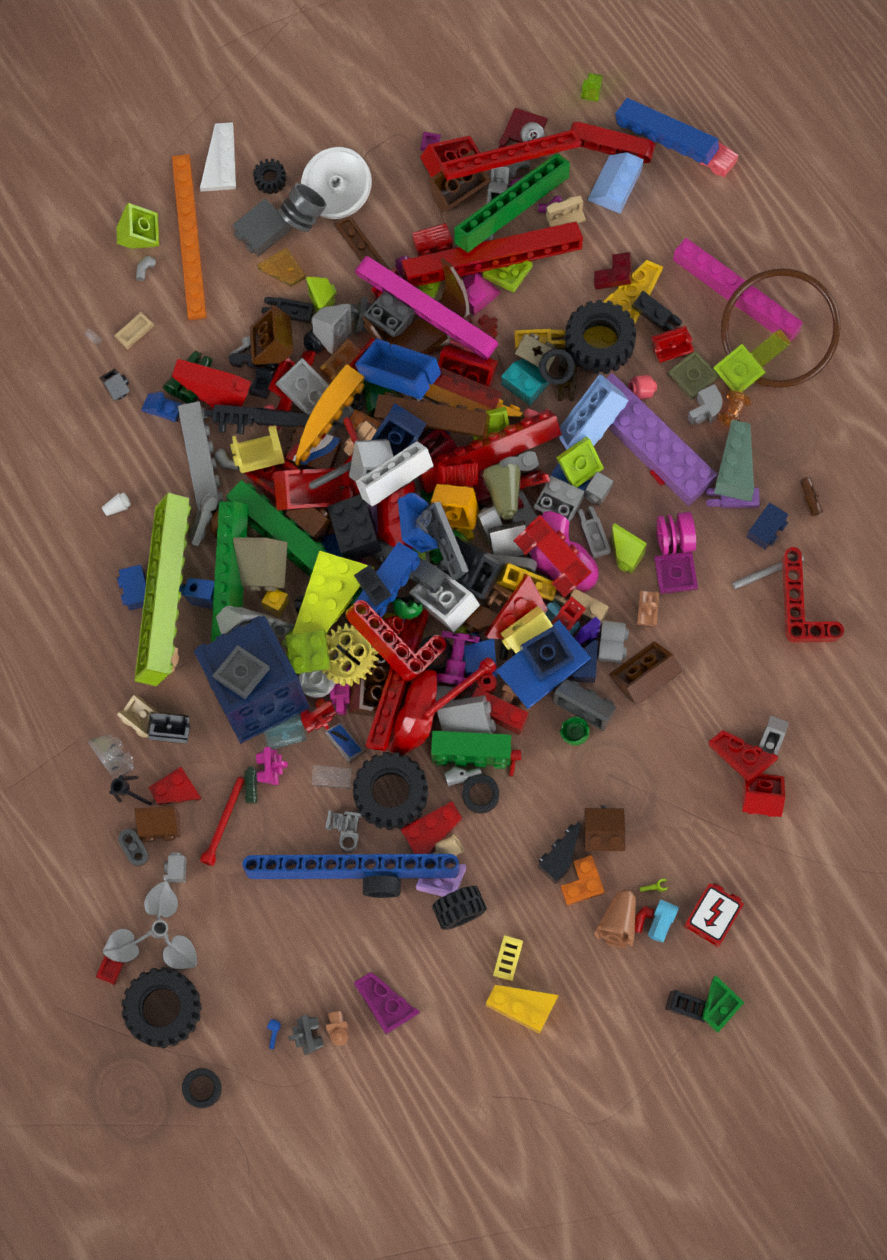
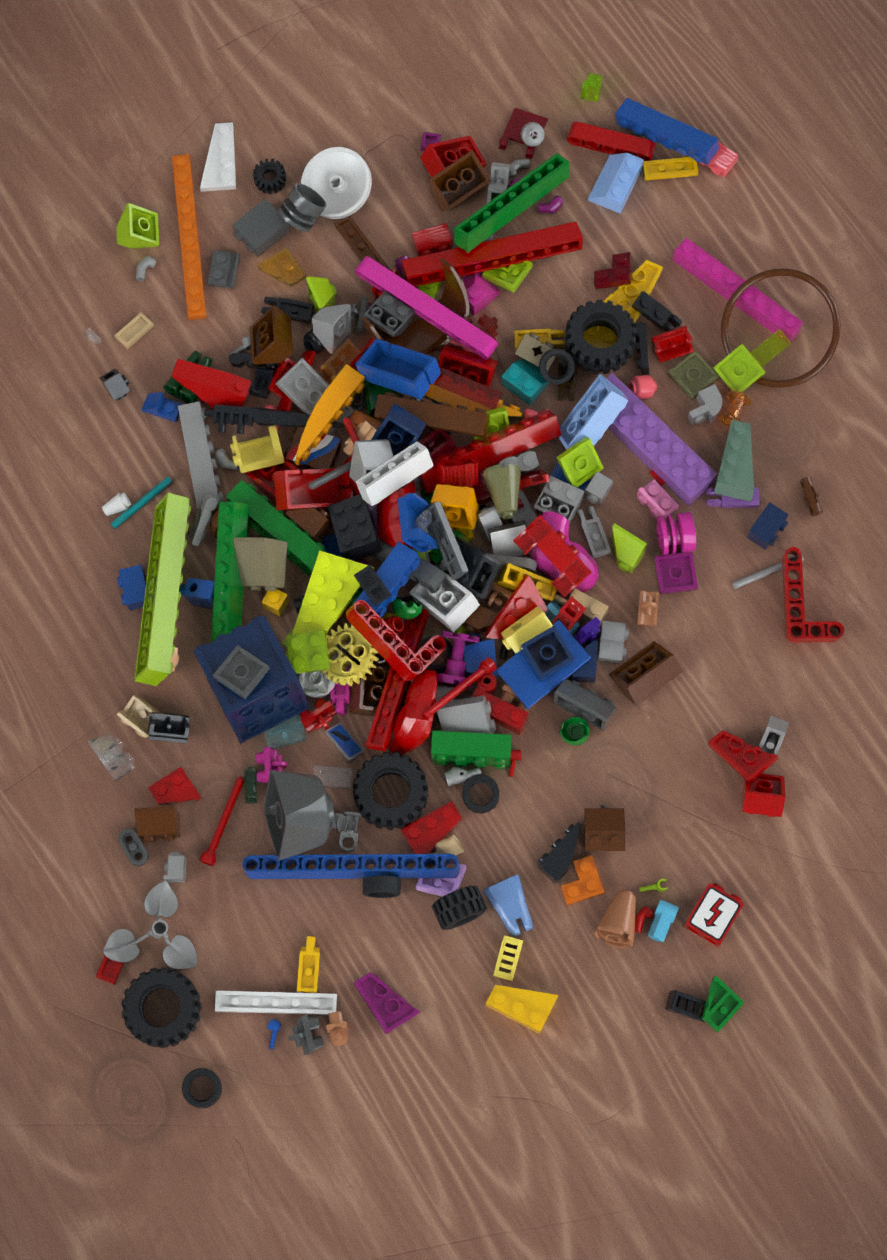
black plant [109,775,152,806] -> none
light grey wedge [216,606,295,636] -> none
red plate [440,129,581,181] -> none
tan bracket [546,196,586,227] -> none
none -> teal bar [110,476,172,529]
none -> dark grey plate [207,250,240,289]
none -> white plate [215,991,337,1015]
none -> dark grey piece [264,770,334,860]
none -> yellow hinge [297,936,320,993]
none -> medium blue piece [483,875,533,937]
none -> black hinge [635,321,649,375]
none -> bright pink bracket [637,479,679,519]
none -> yellow plate [643,157,698,181]

